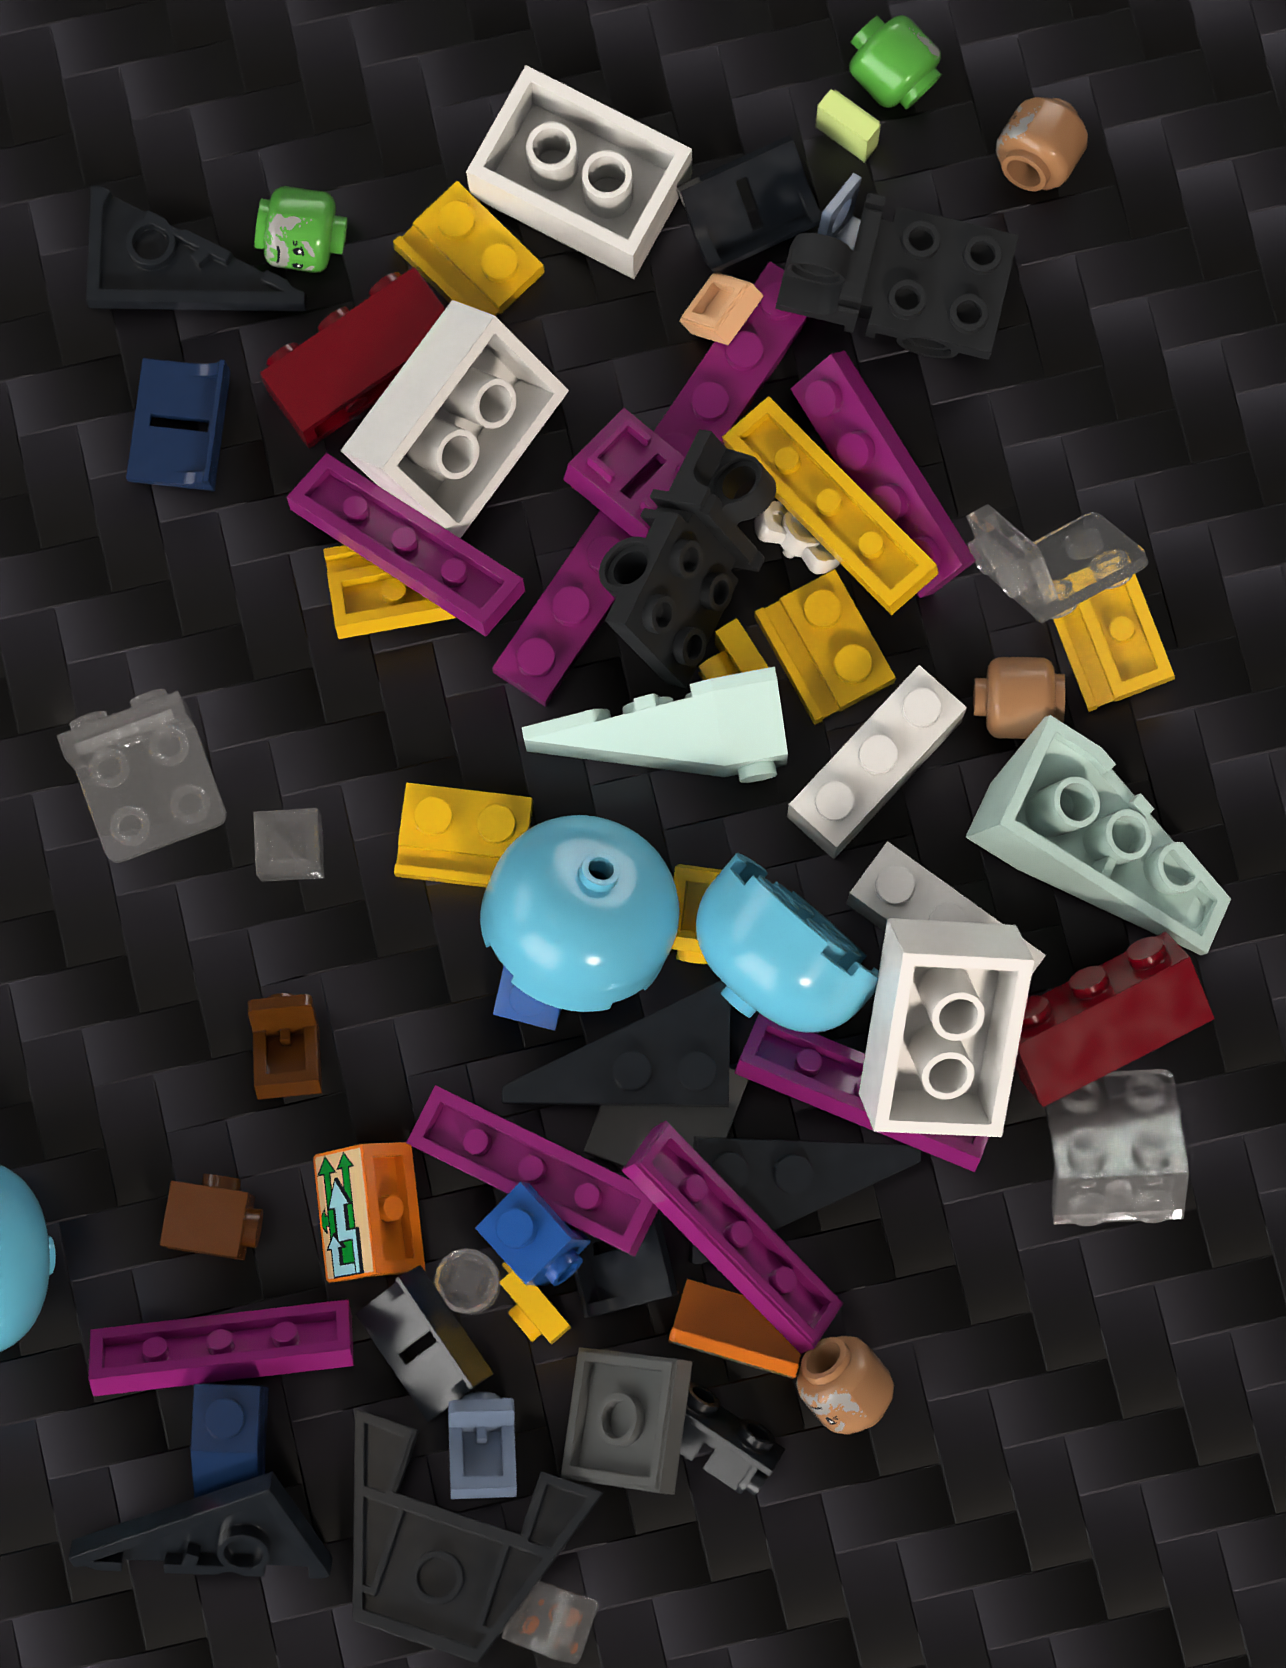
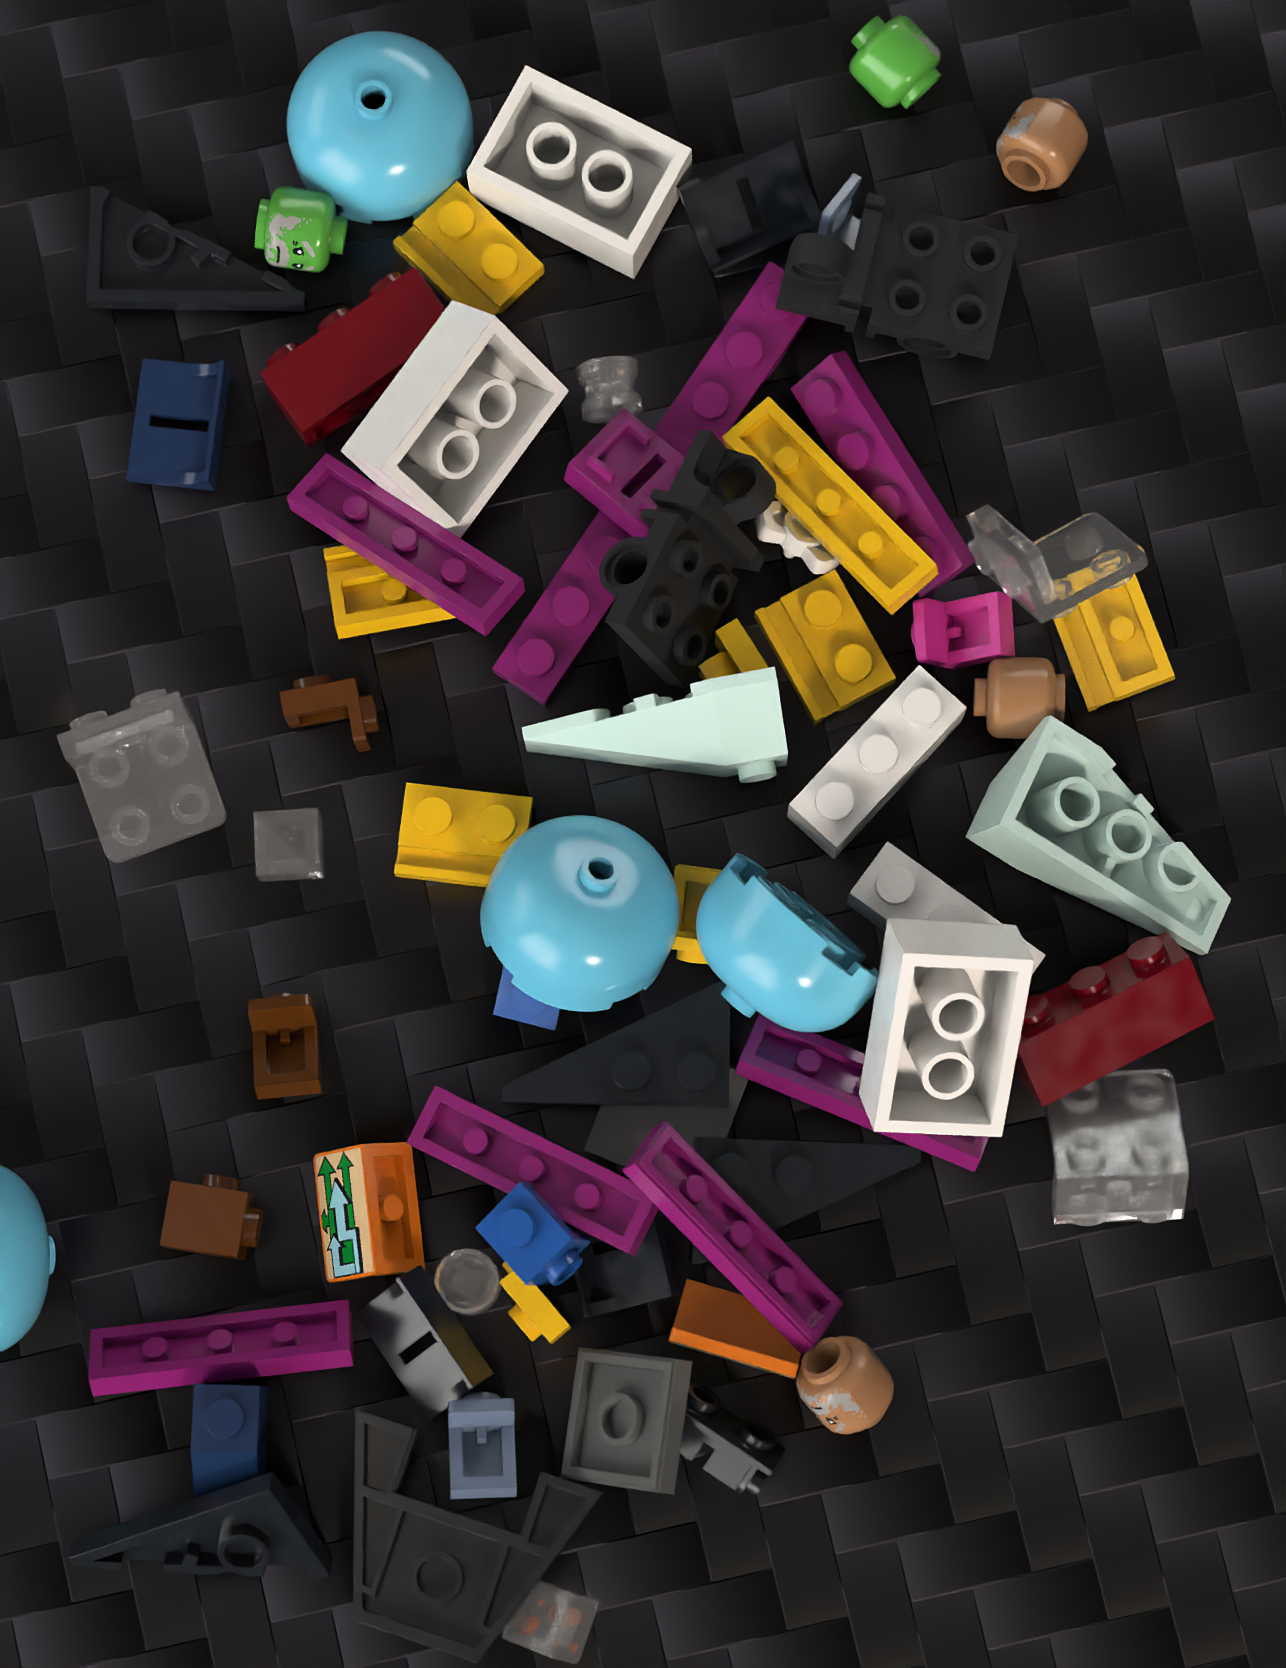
light nougat tile [679,272,764,345] -> none
yellowish green tile [816,89,881,163] -> none
none -> reddish brown bracket [280,675,380,752]
none -> medium azure cylinder [287,31,474,224]
none -> clear wheel [576,356,643,423]
none -> dark pink bracket [911,591,1015,670]

